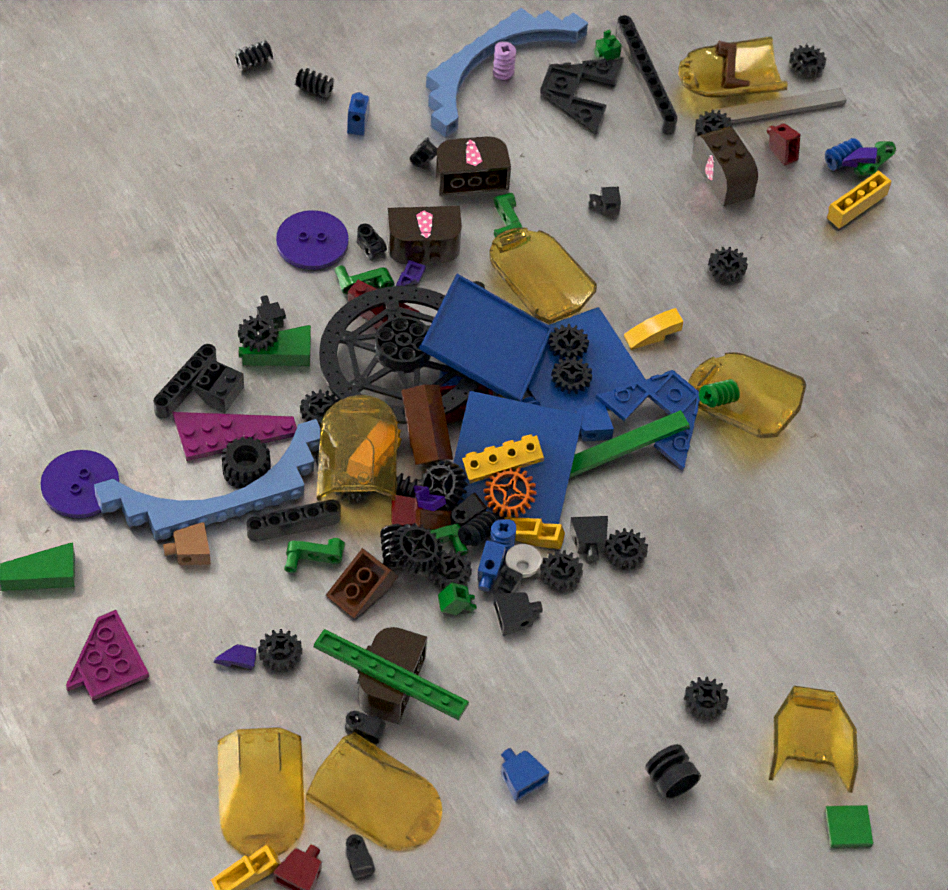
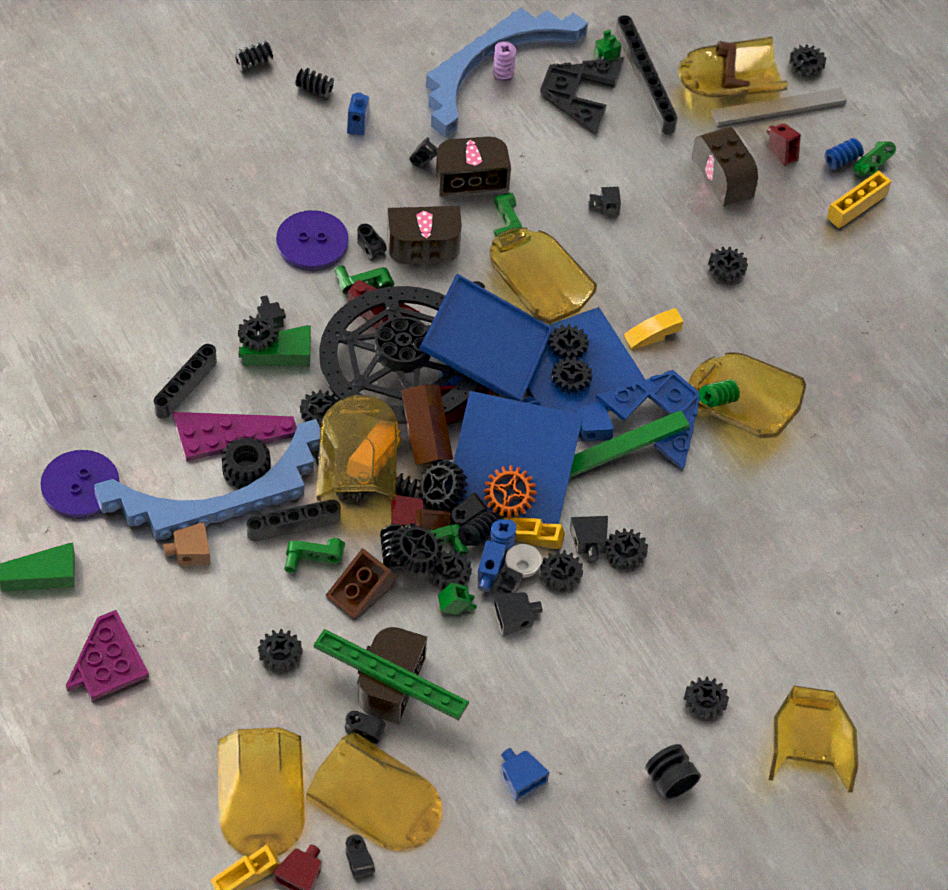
black slope [191,359,244,413] -> none
dark purple slope [213,644,257,670] -> none
dark purple slope [396,260,426,286] -> none
dark purple slope [414,485,446,511] -> none
yellow brick [462,434,544,484] -> none
black gear [695,109,733,136] -> none
green tile [825,805,874,848] -> none
dark purple slope [842,147,878,168] -> none

